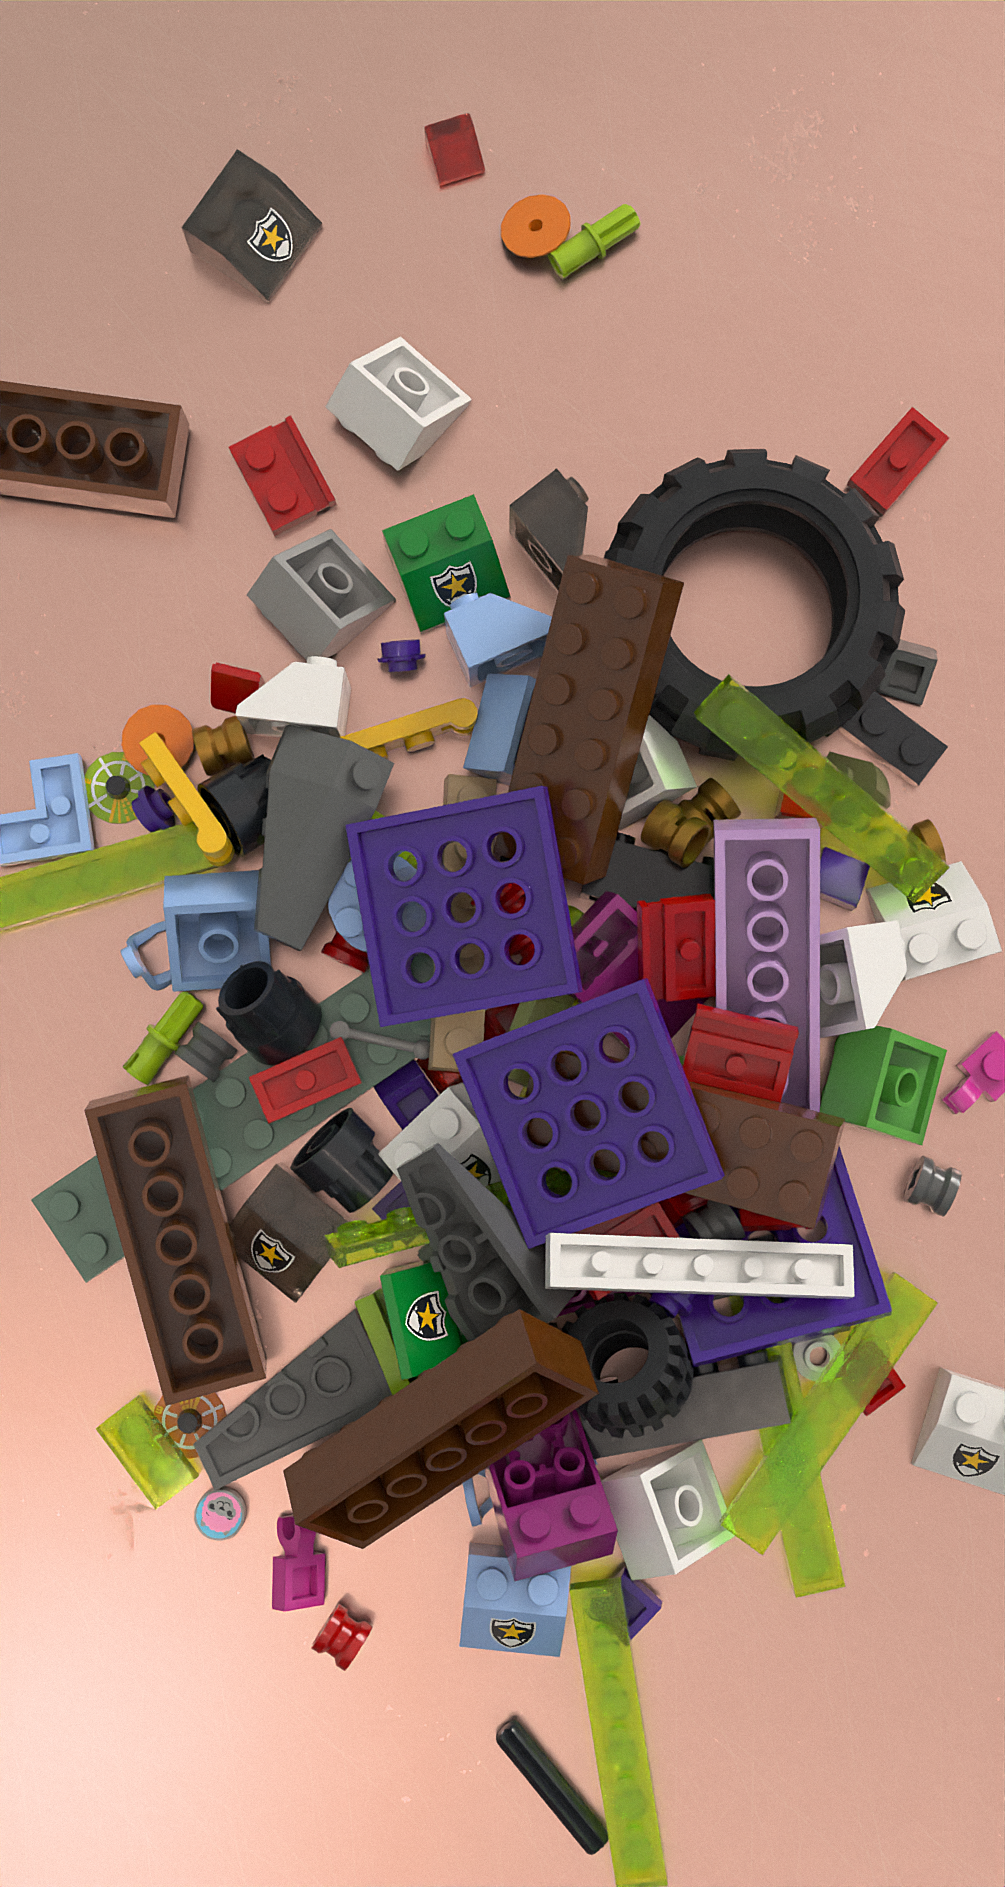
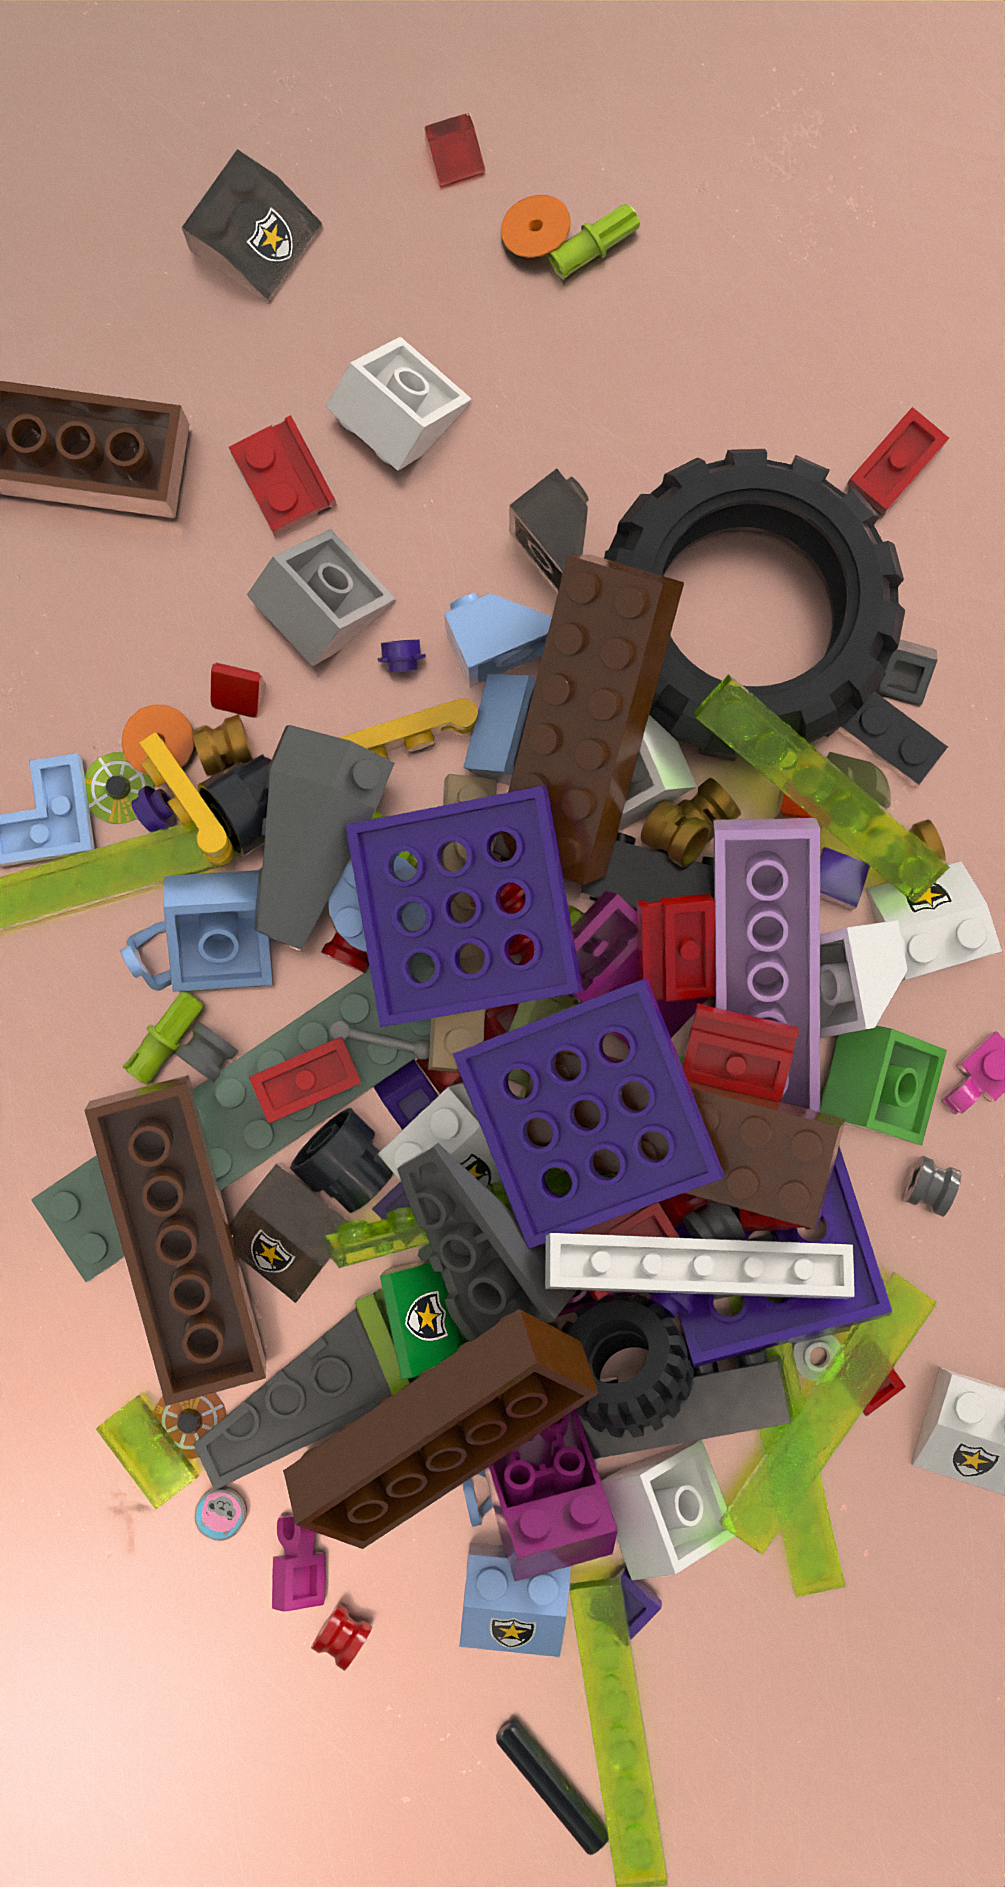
black piece [216,961,322,1065] -> none
white slope [236,656,351,738] -> none
green slope [382,494,511,634] -> none

